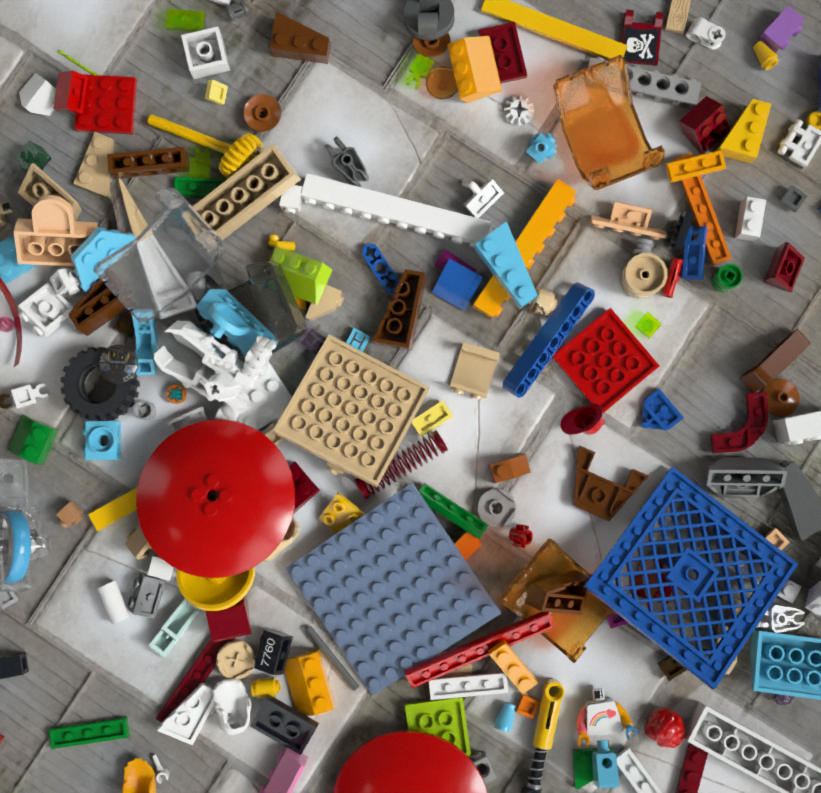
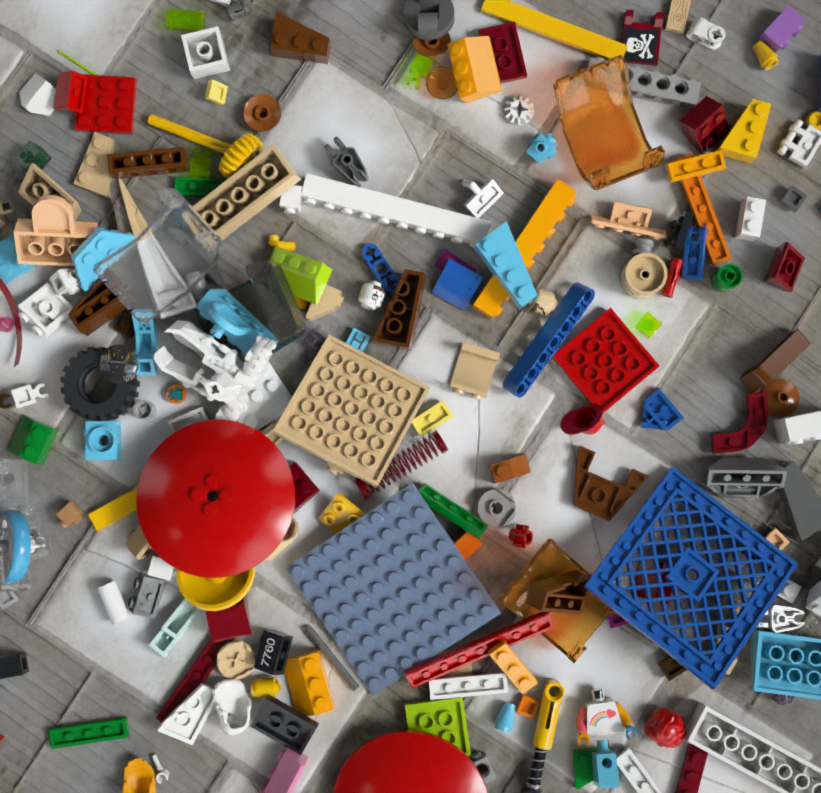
none -> white head [358,281,386,310]

